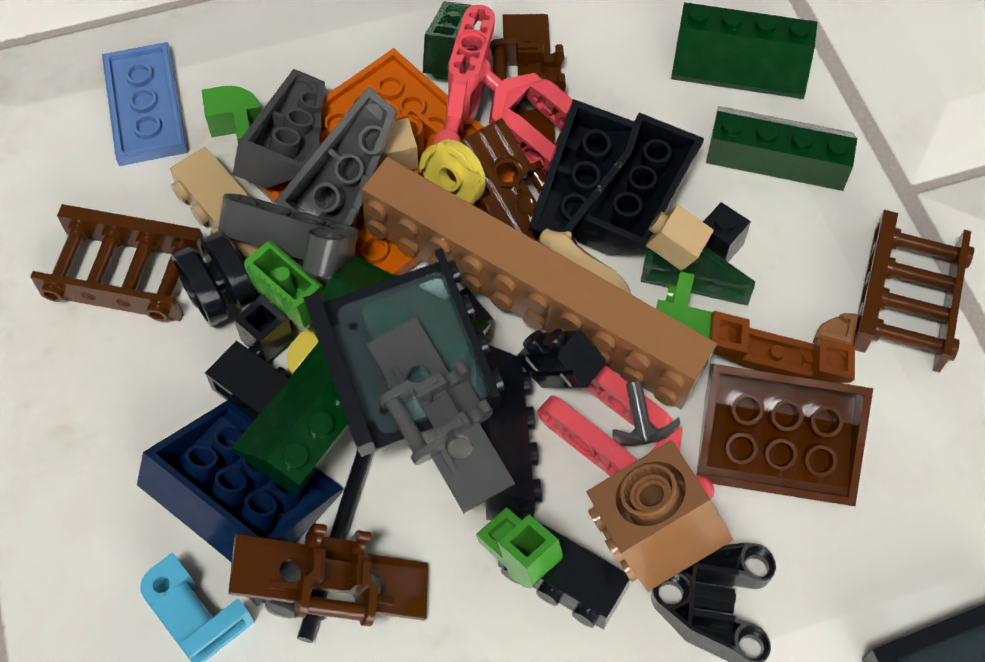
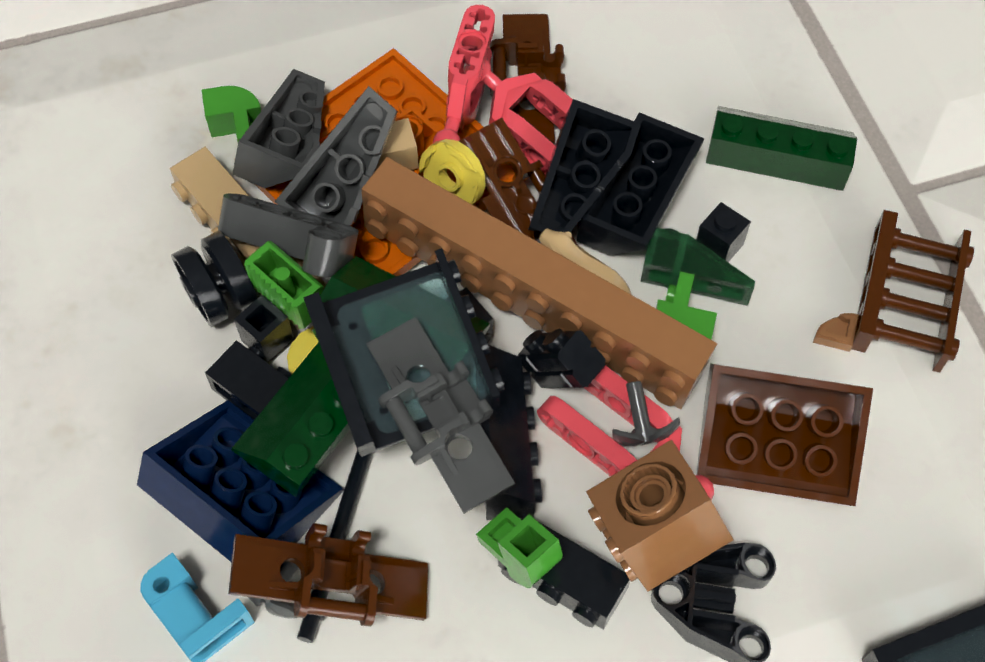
reddish brown fence [30,204,204,322] -> none
medium blue tile [102,42,188,166] -> none
clear green slope [422,1,473,79] -> none
tan brick [646,204,714,271] -> none
dark green slope [671,2,817,99] -> none
dark orange slope [709,310,855,383] -> none

